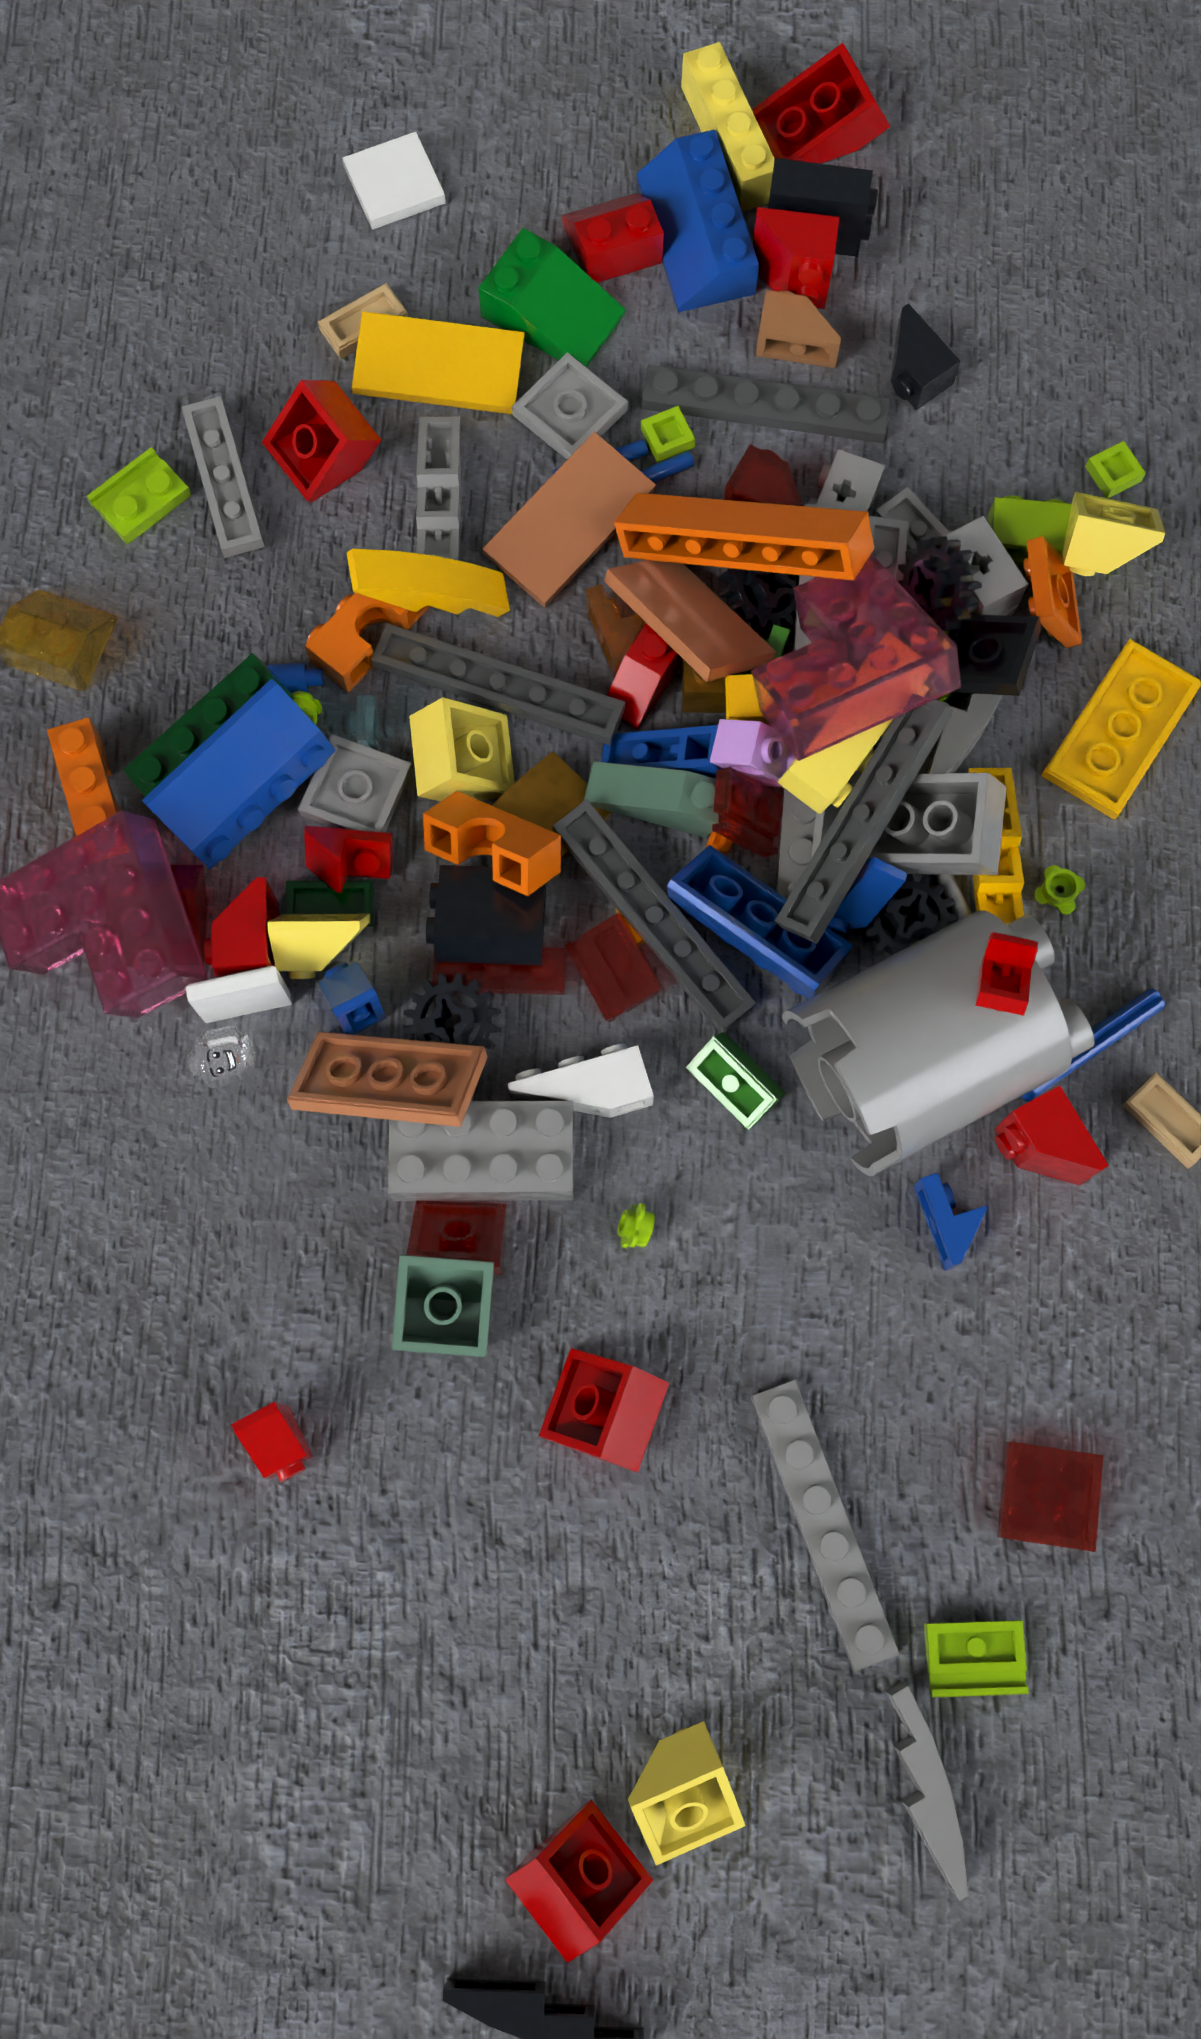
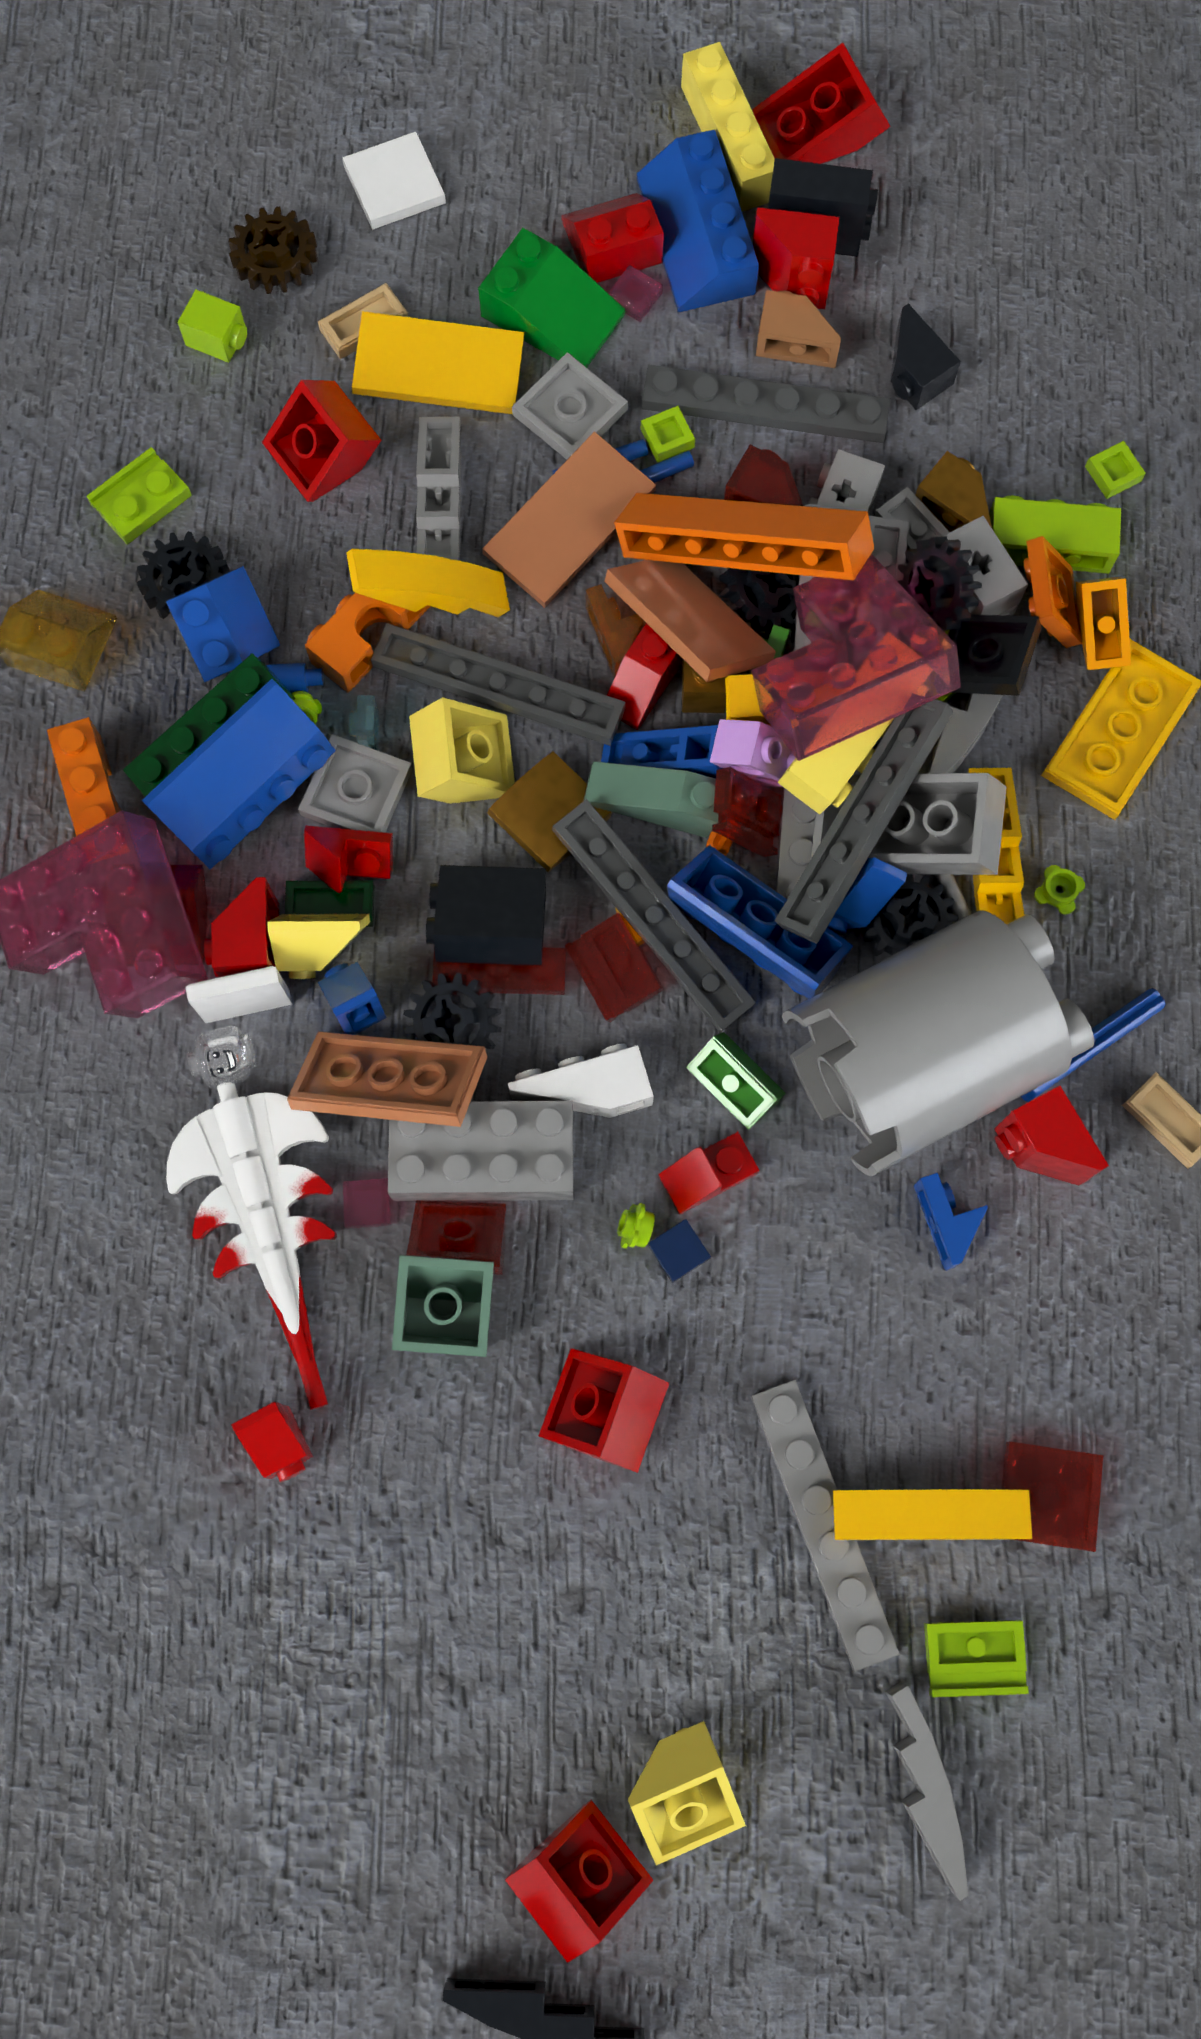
light grey plate [181,396,265,558] -> none
orange arch [423,791,561,896] -> none
red bracket [975,932,1038,1016] -> none
light yellow slope [1062,492,1165,576] -> none
none -> black gear [137,531,230,619]
none -> blue slope [166,566,280,682]
none -> white animal [166,1079,337,1410]
none -> lime brick [177,289,247,363]
none -> dark brown gear [228,206,318,294]
none -> clear pink tile [343,1178,392,1229]
none -> clear pink tile [608,265,663,322]
none -> dark blue tile [648,1219,711,1283]
none -> red slope [658,1131,760,1215]
none -> yellow slope [833,1489,1032,1540]
none -> pearl gold slope [915,451,992,532]
none -> light orange slope [1076,577,1131,670]

